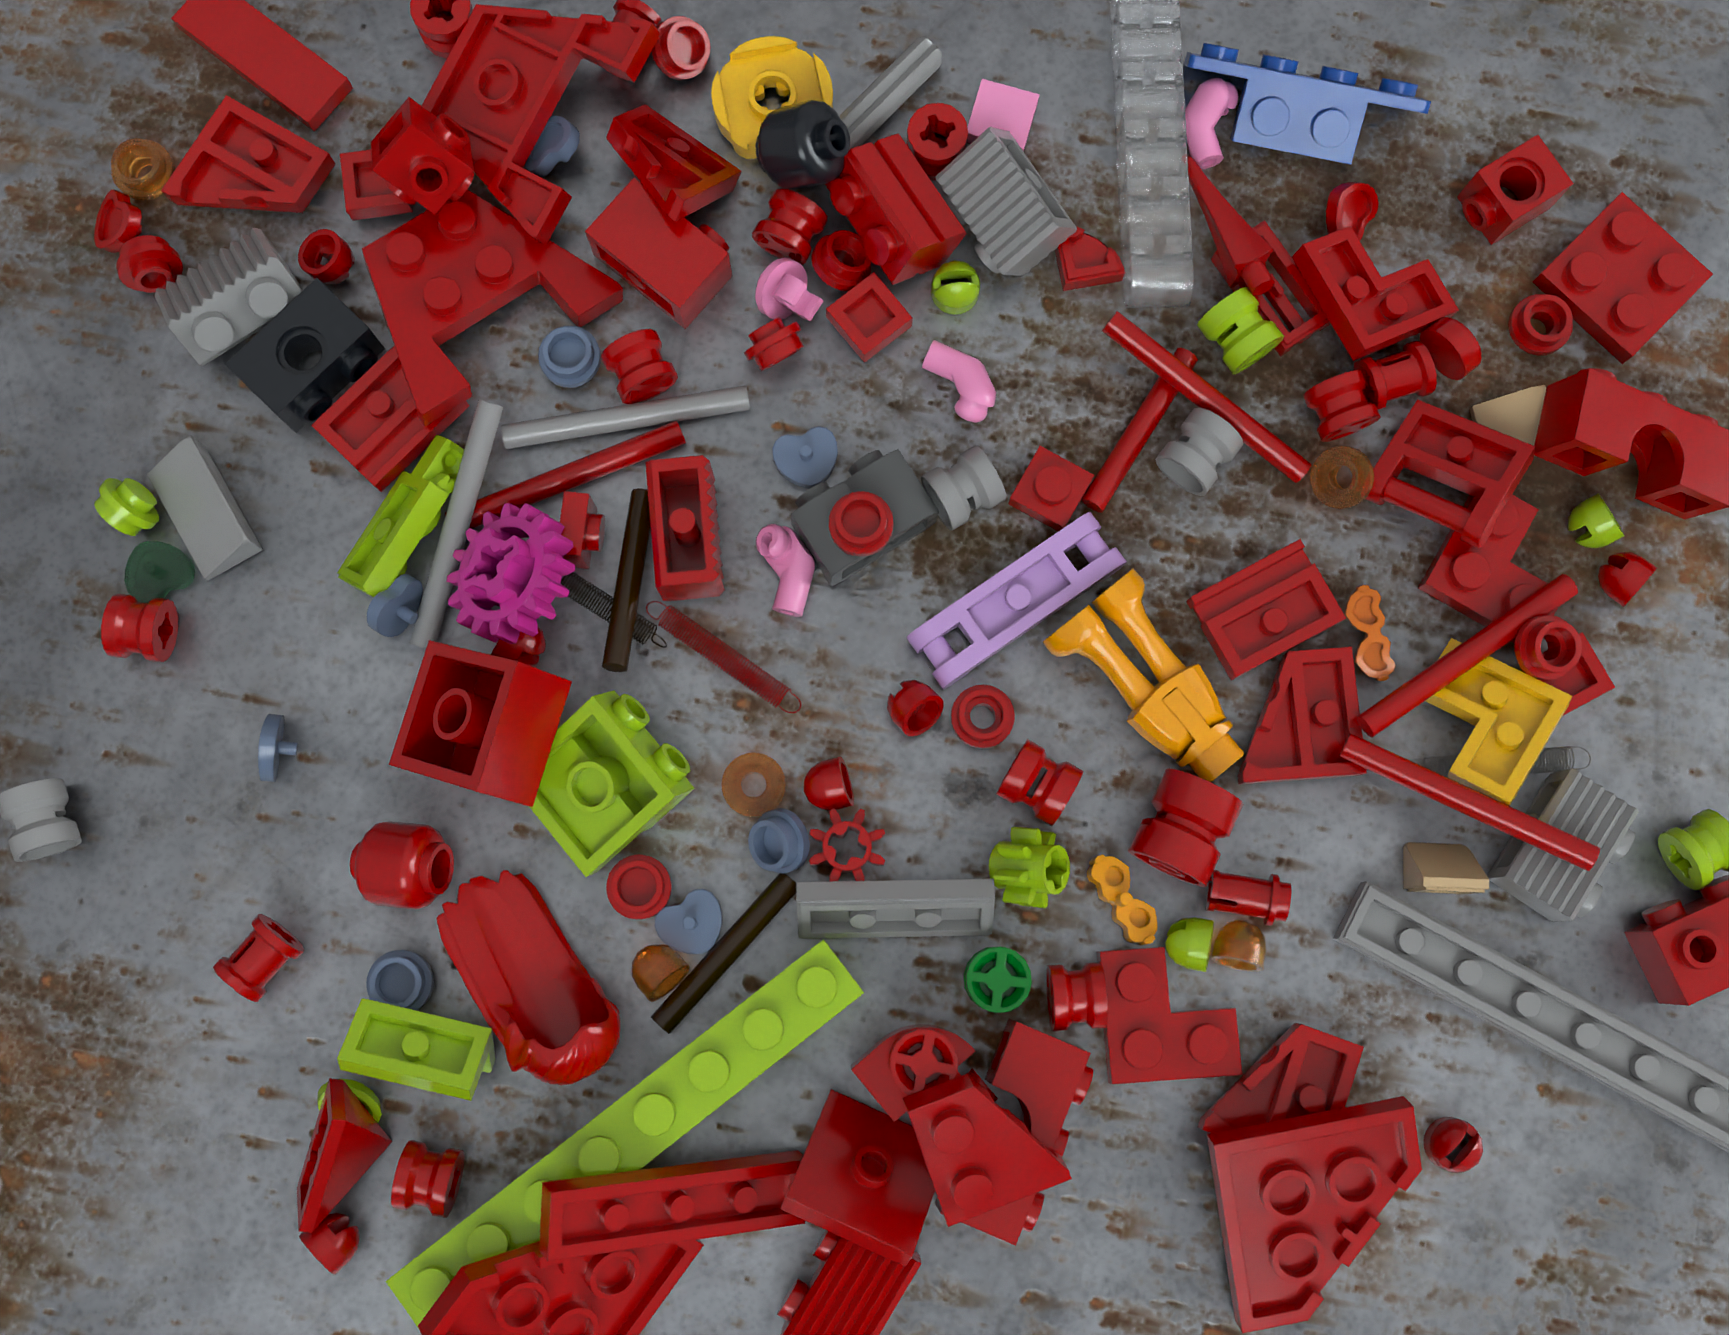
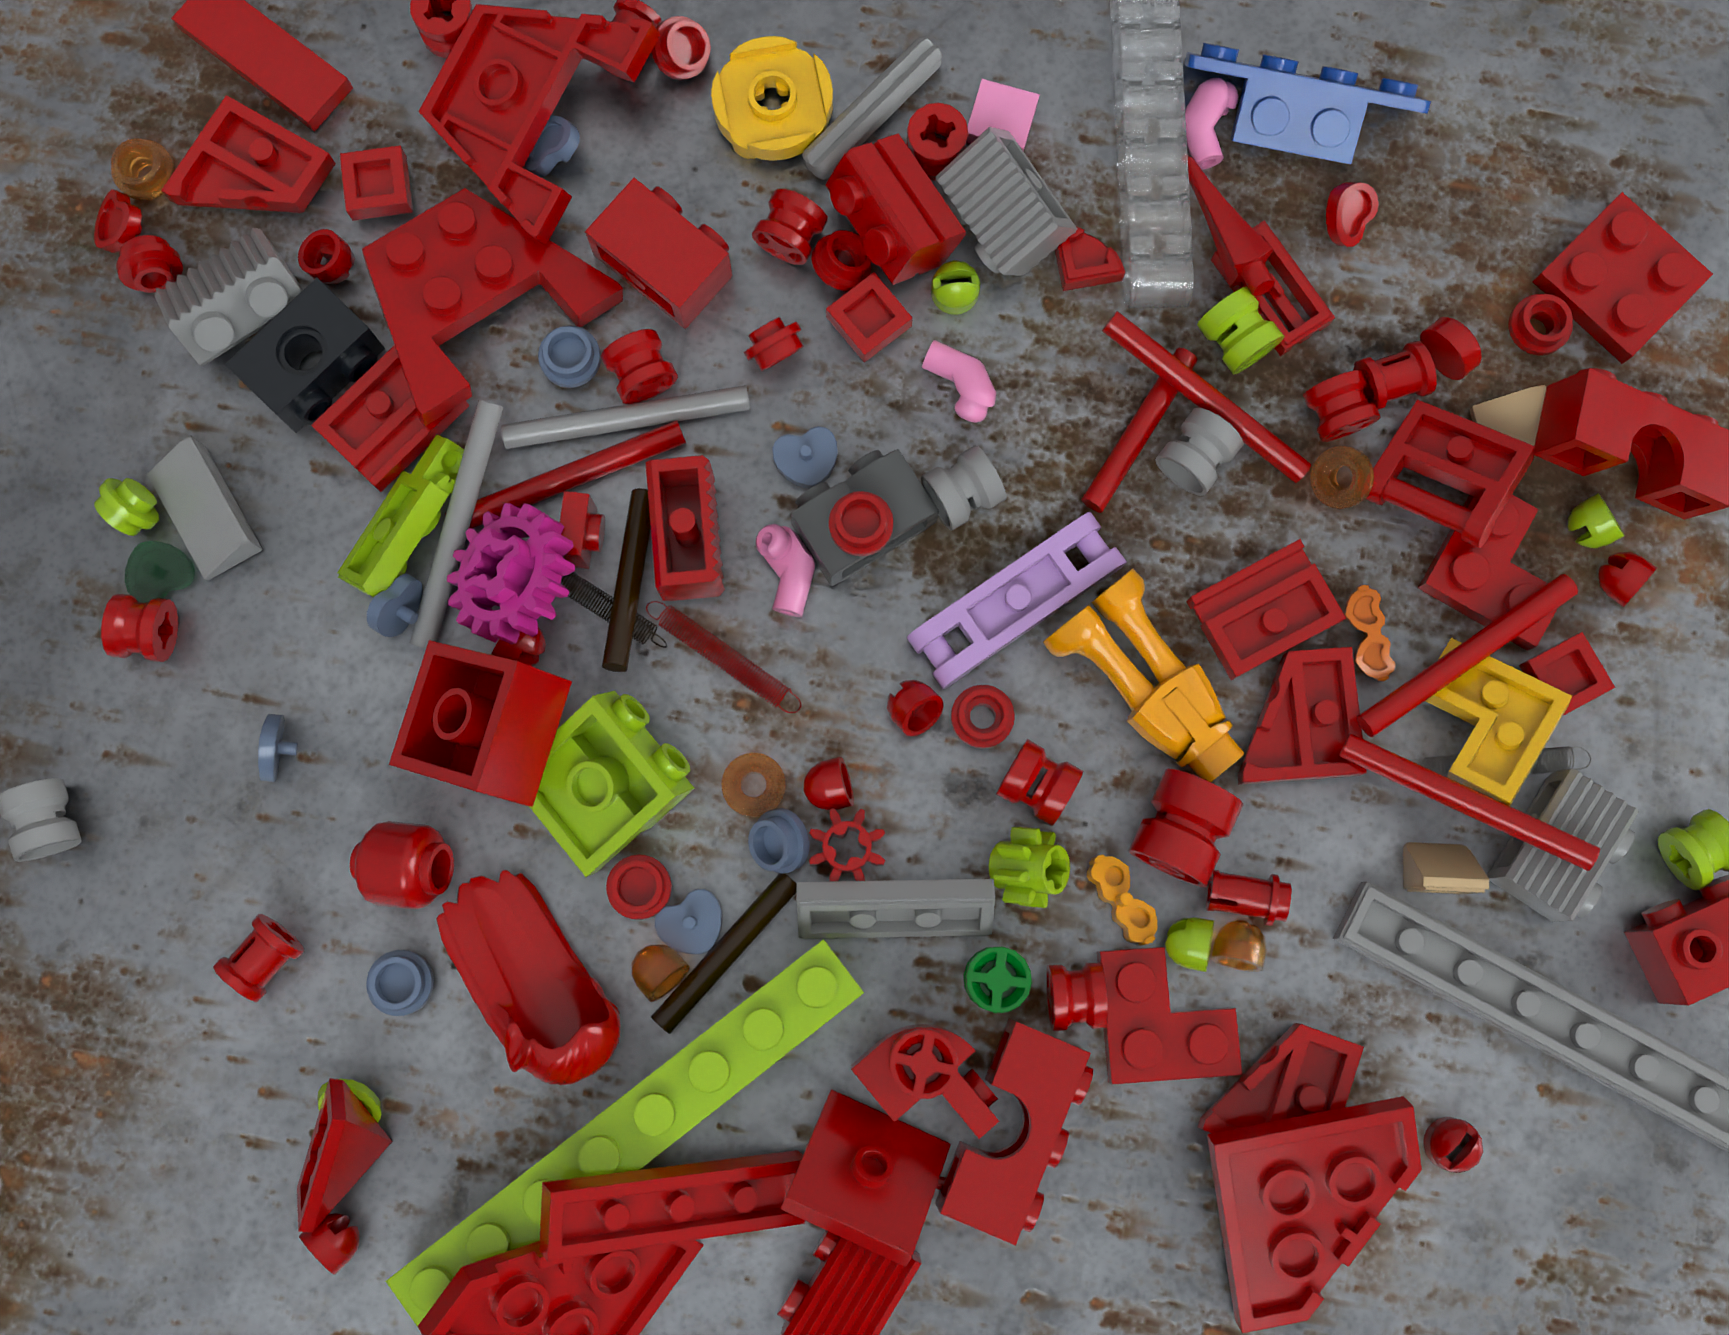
lime panel [337,998,496,1101] -> none
red brick [371,97,474,214] -> none
red wheel [391,1140,465,1218] -> none
red wing [606,104,742,221] -> none
black head [755,100,850,190] -> none
bright pink plate [755,258,824,321] -> none
red wing [903,1073,1071,1227] -> none
red plate [1008,446,1094,531] -> none
red plate [1292,226,1459,361] -> none
red brick [1457,134,1574,245] -> none
red plate [1514,615,1582,680] -> none

